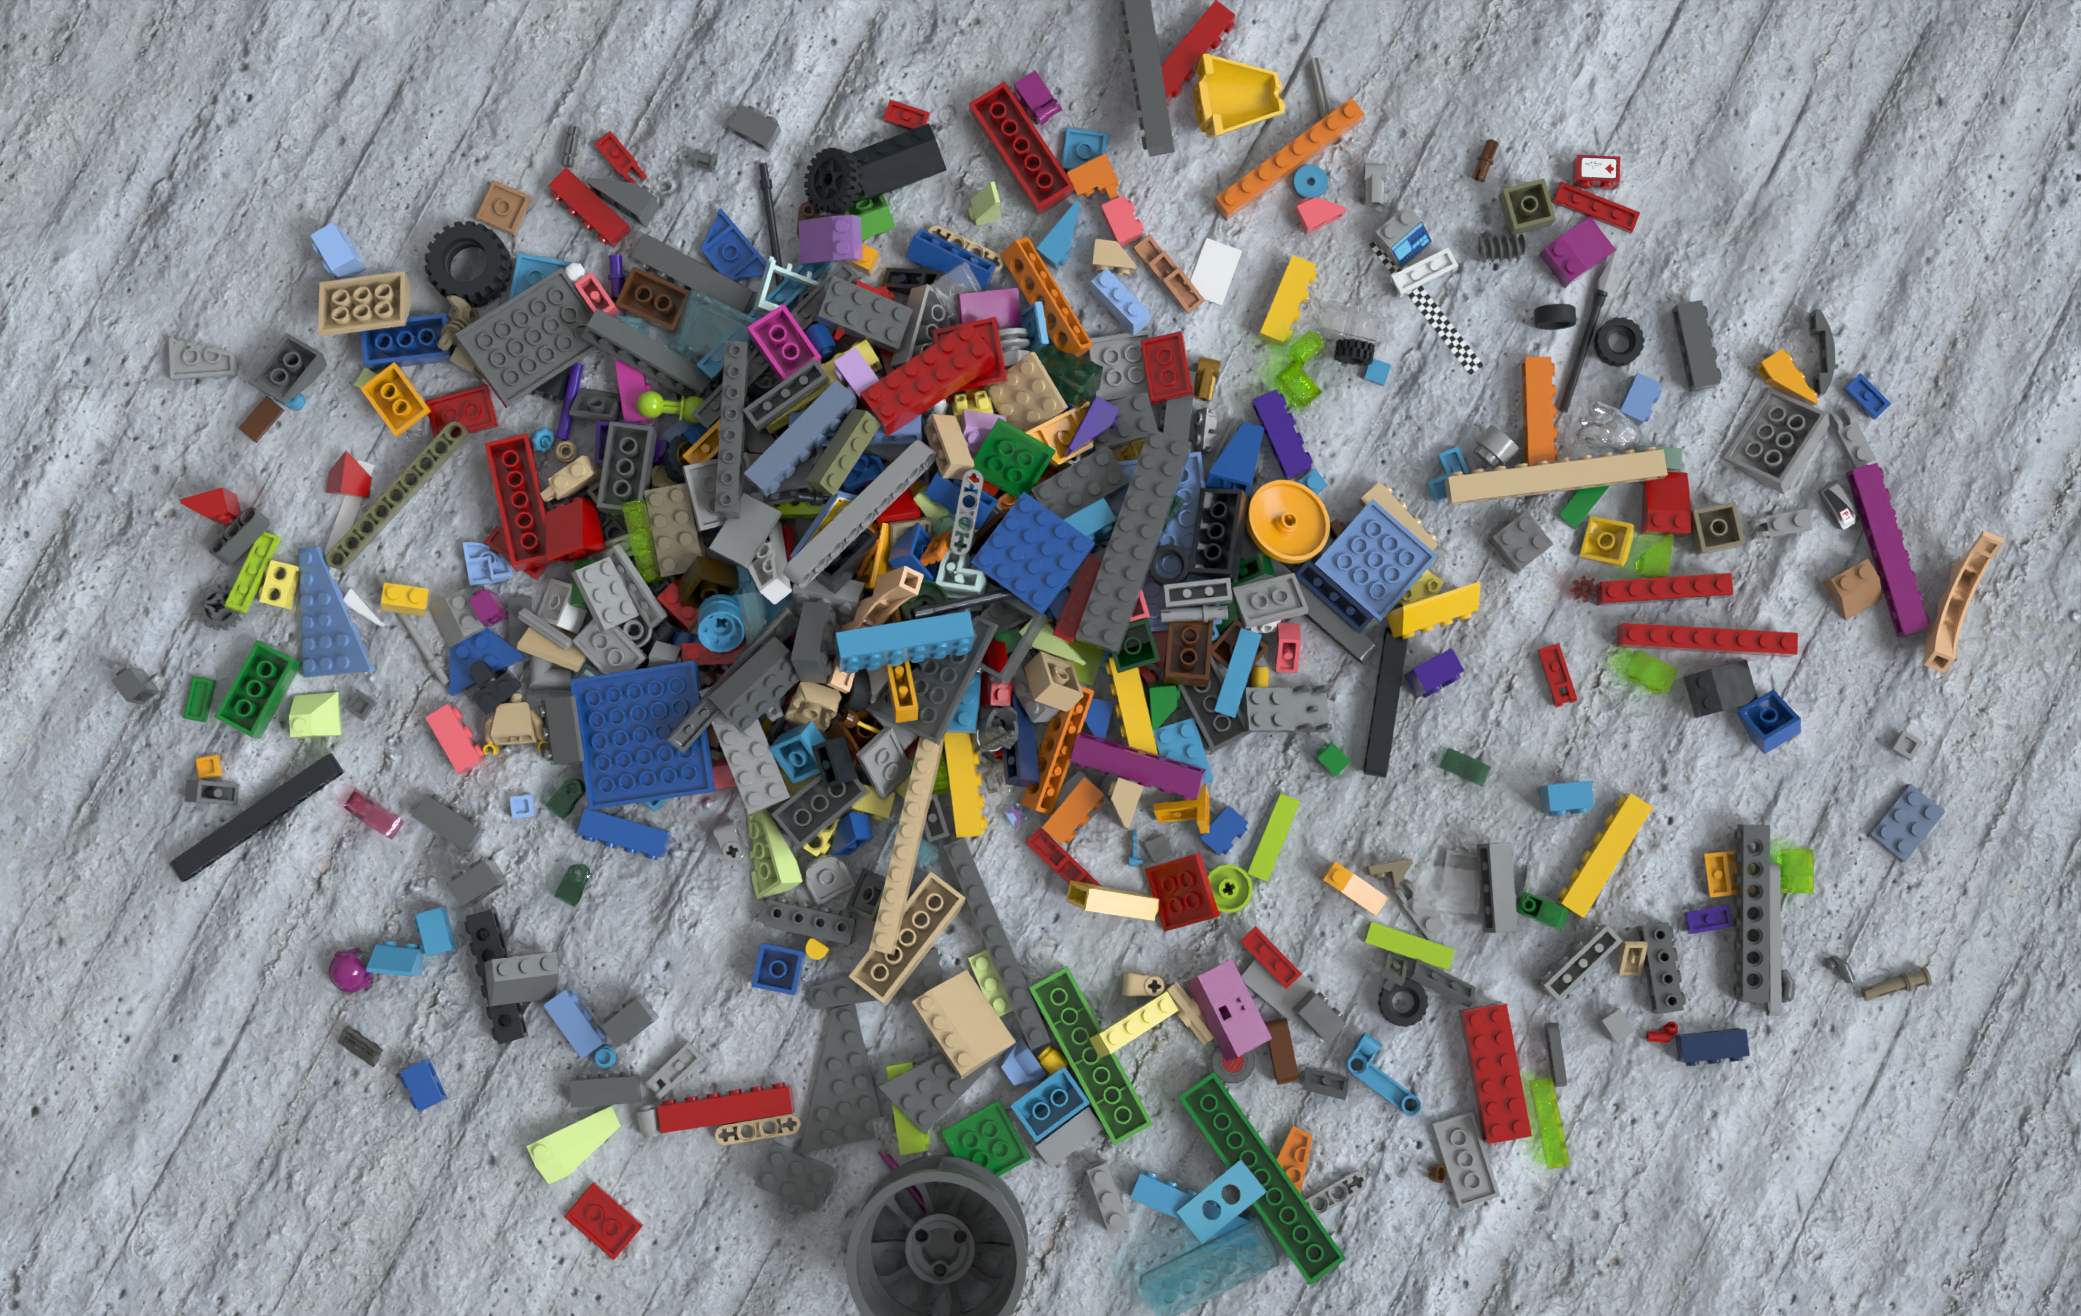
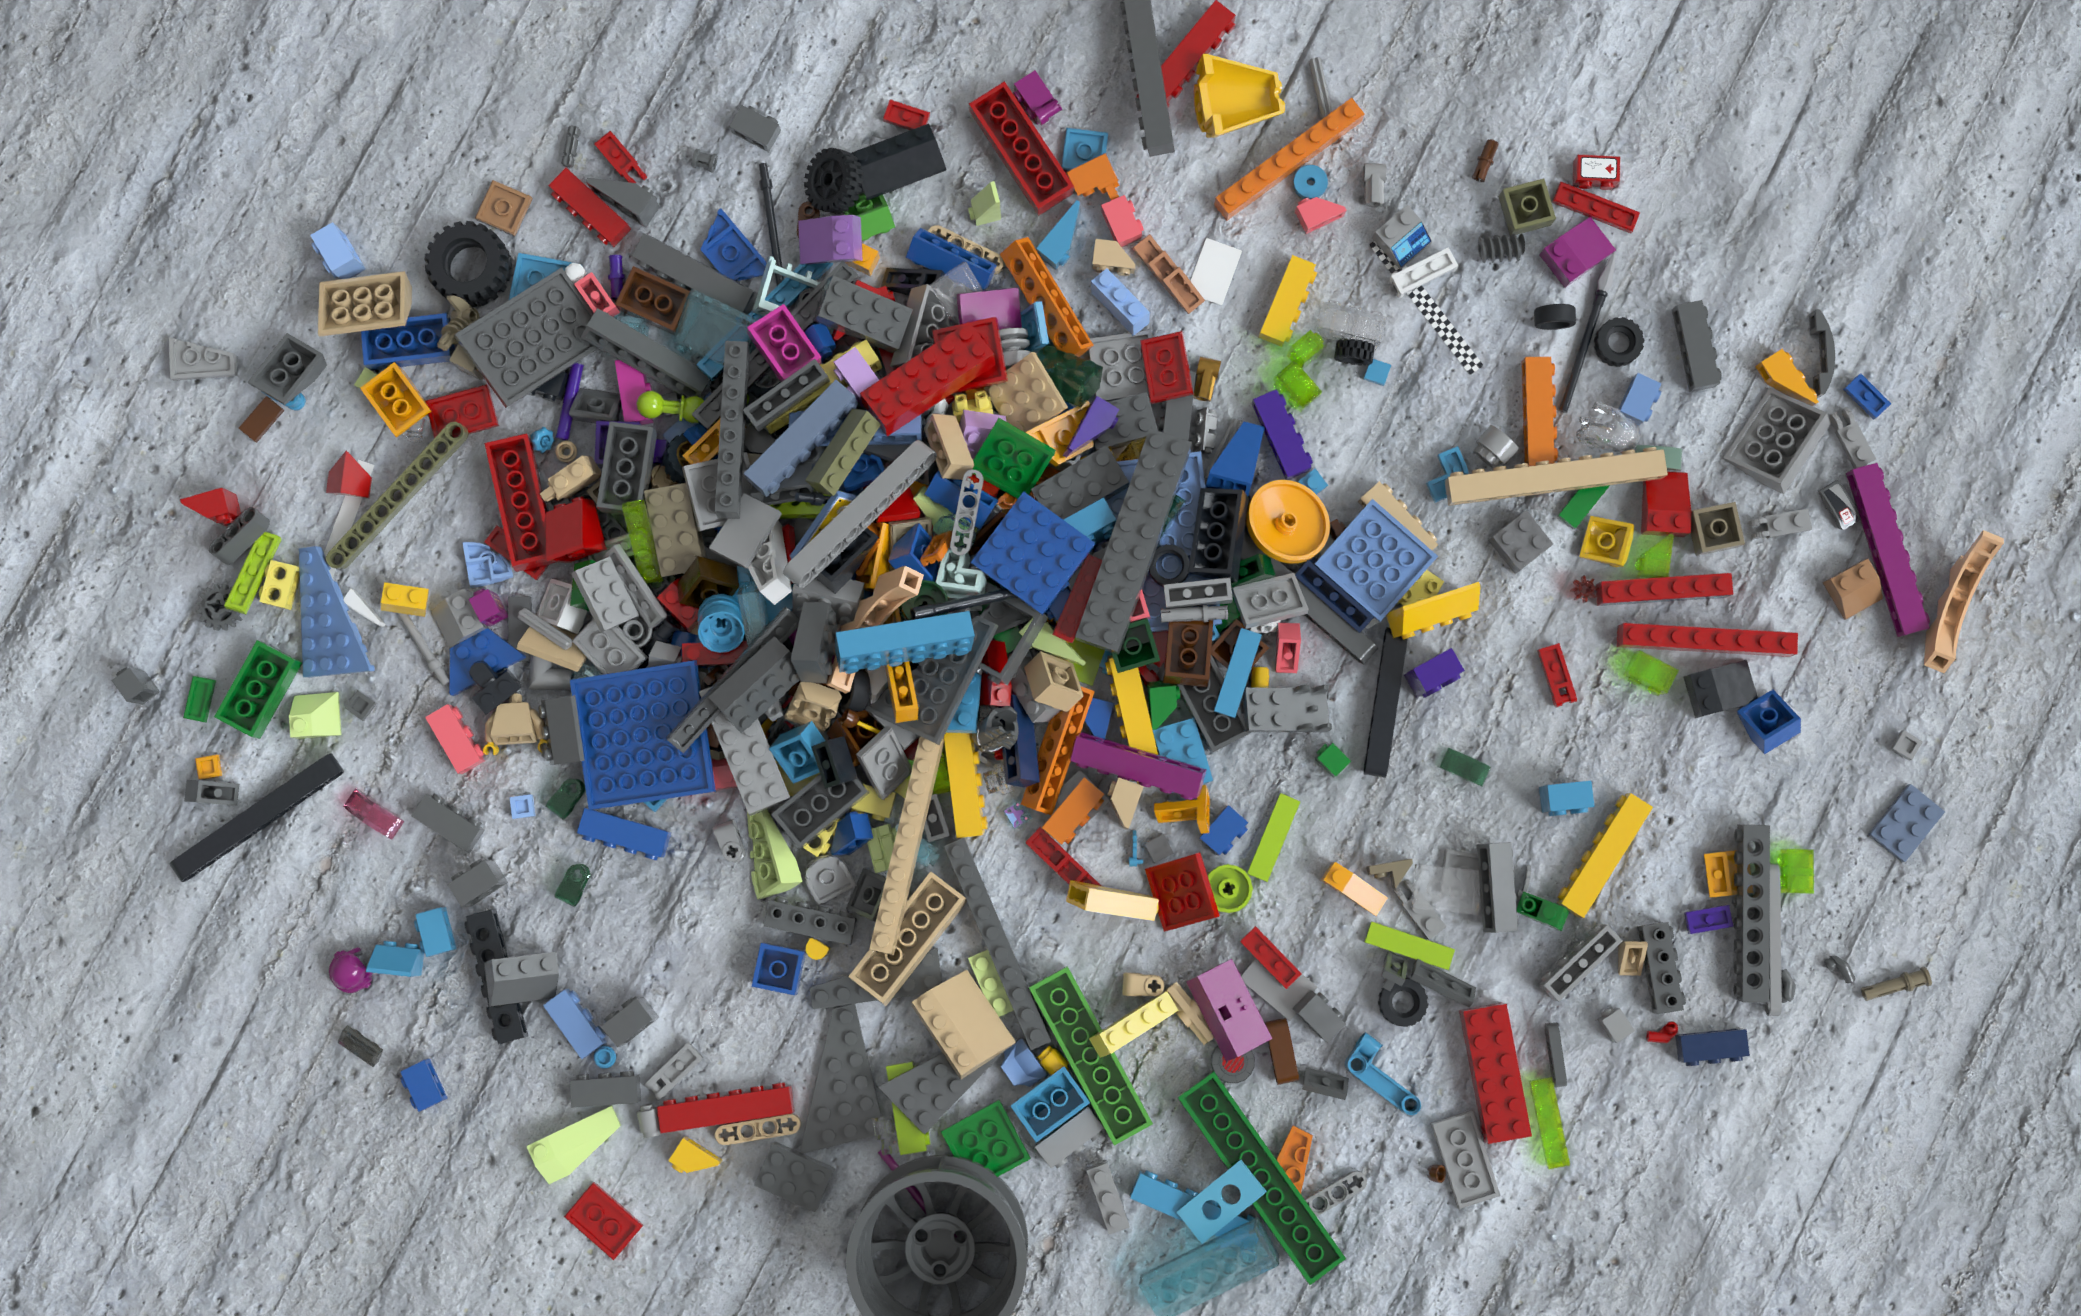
none -> yellow slope [669,1136,723,1173]
none -> yellowish green brick [867,824,897,873]

